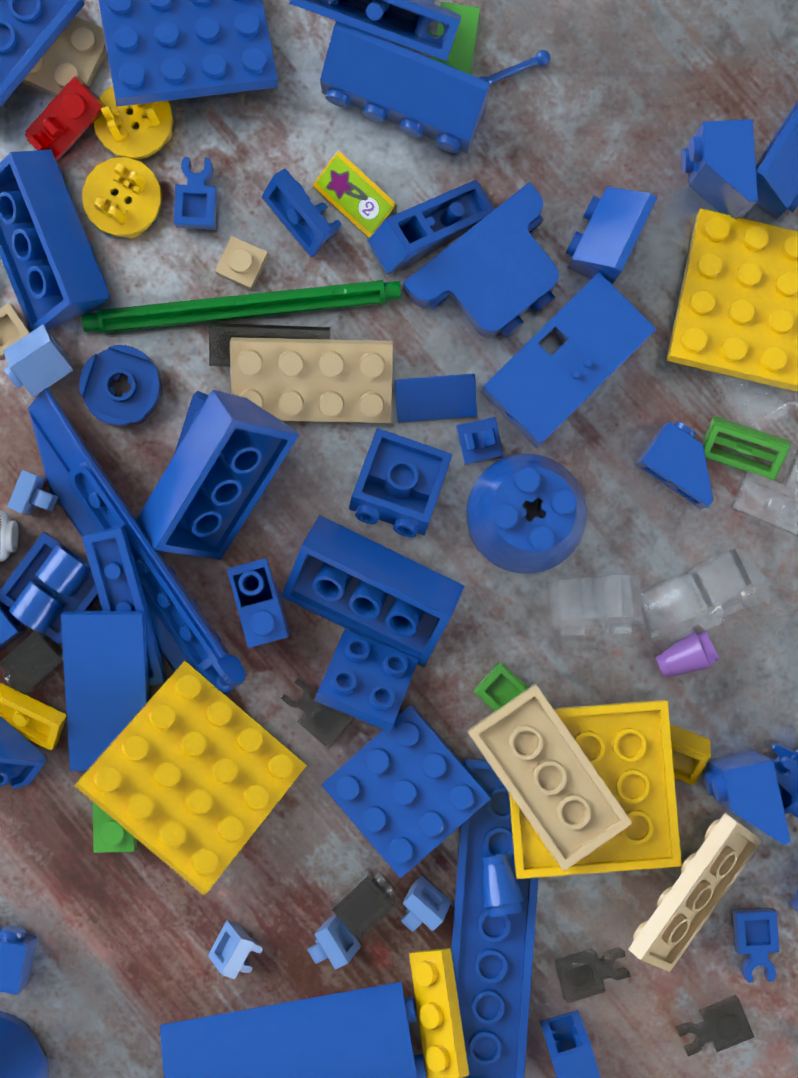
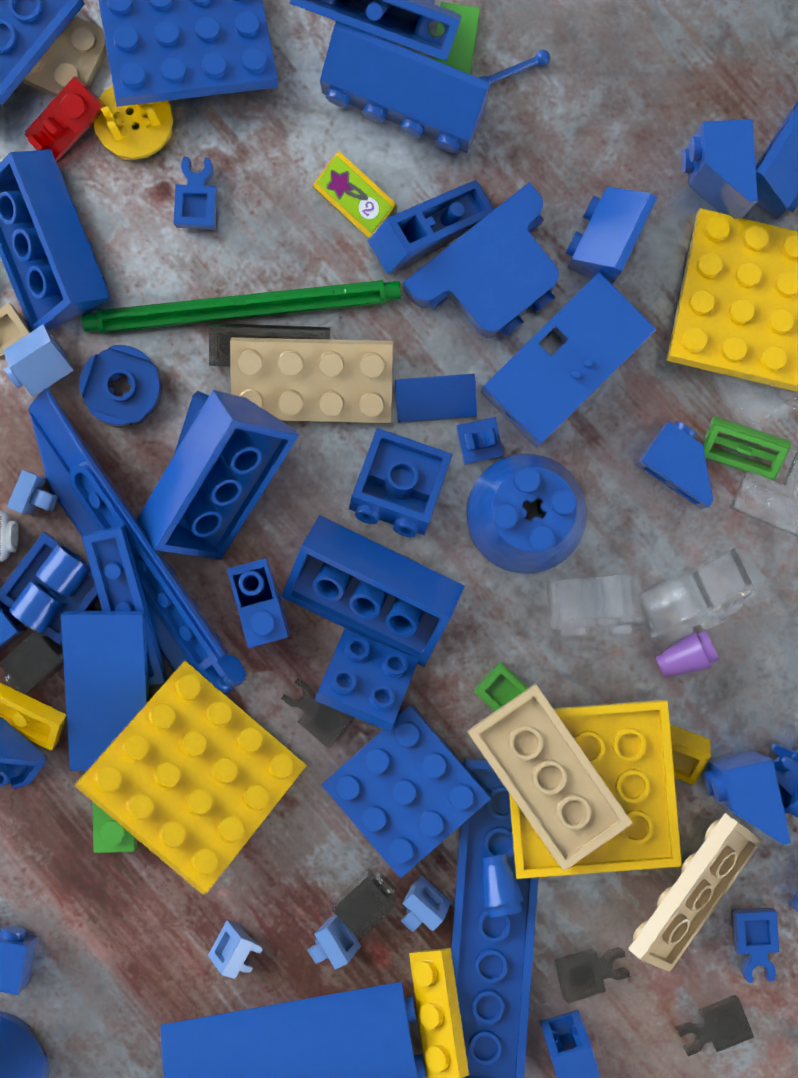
yellow plate [82,157,163,239] -> none
tan plate [215,235,269,291] -> none
blue plate [261,168,341,258] -> none

